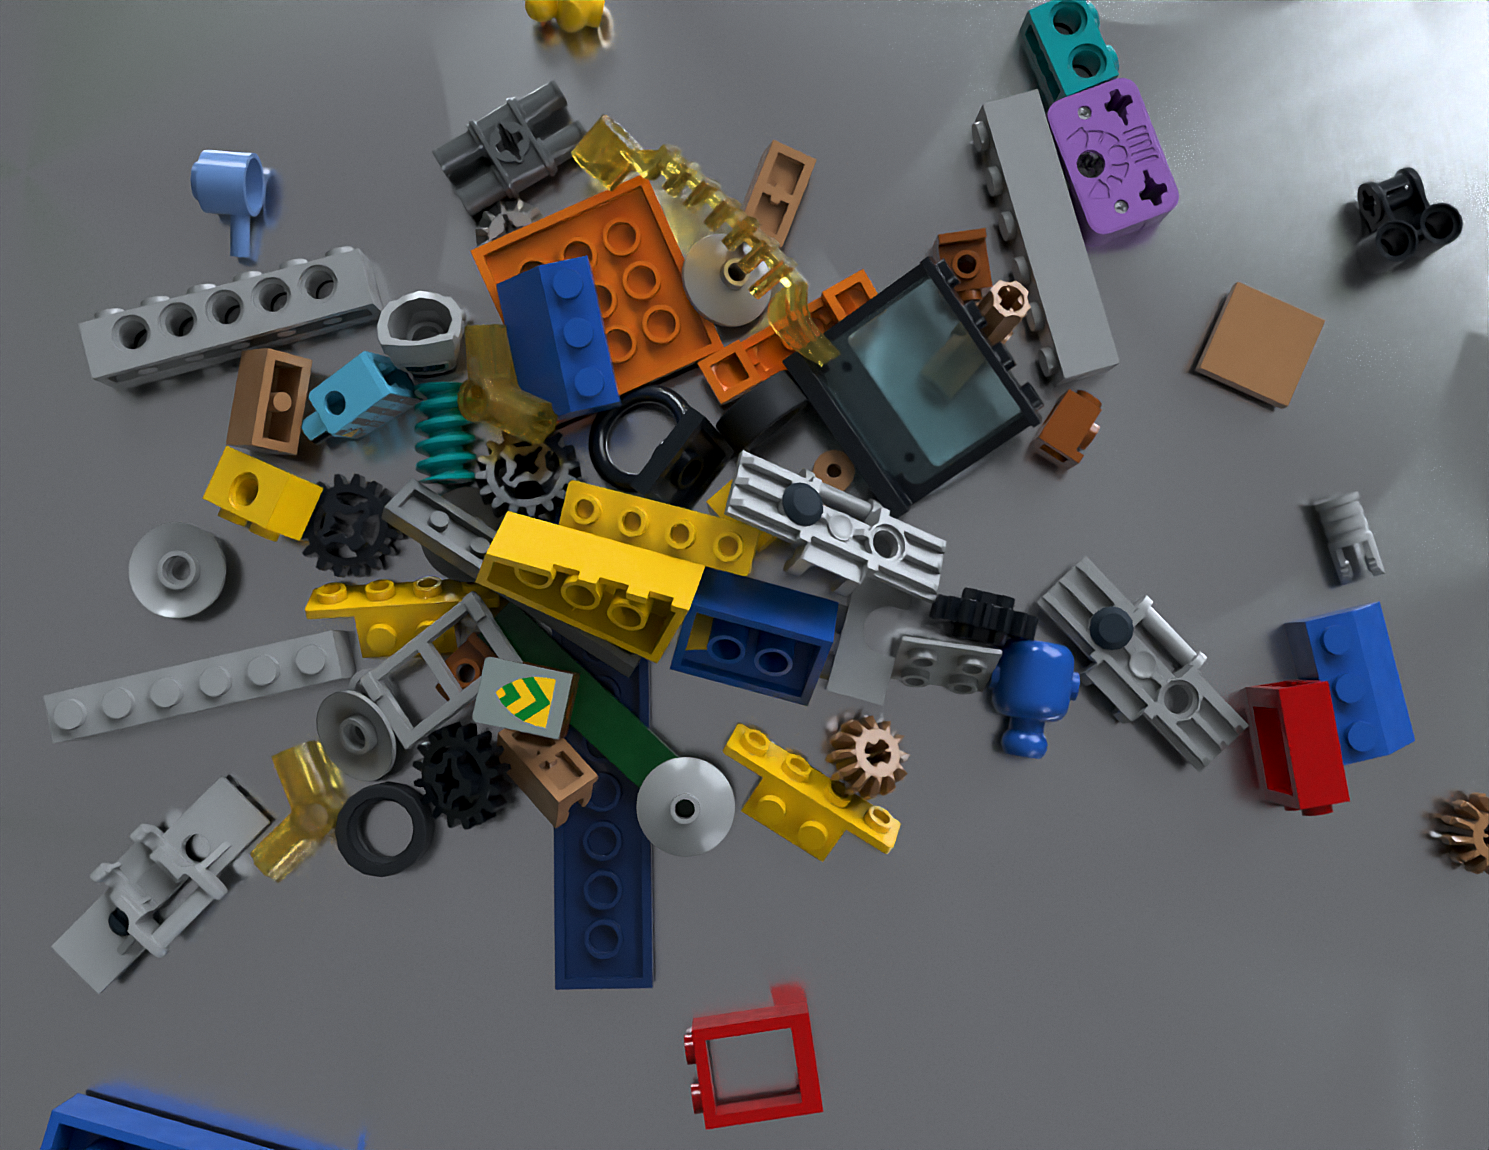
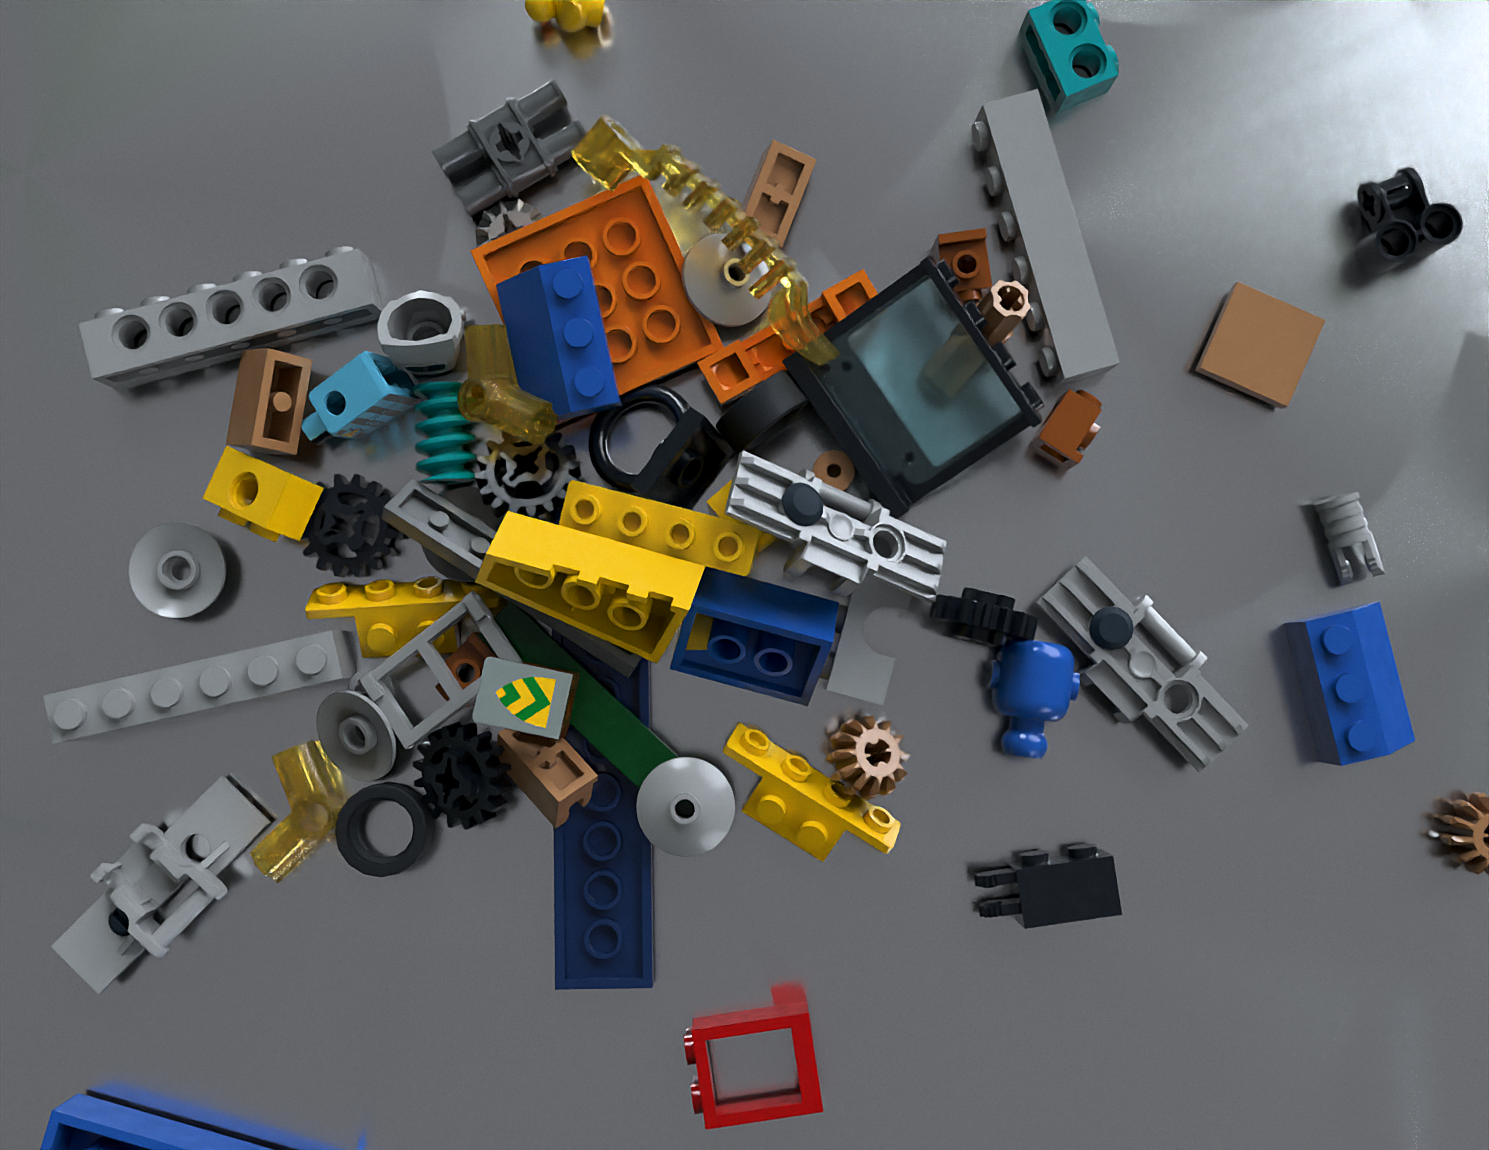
medium blue piece [190,150,265,257] -> none
light grey hinge [890,635,1002,694] -> none
medium lavender axle [1046,78,1179,247] -> none
red window [1245,679,1350,816] -> none
none -> black hinge [974,844,1122,929]

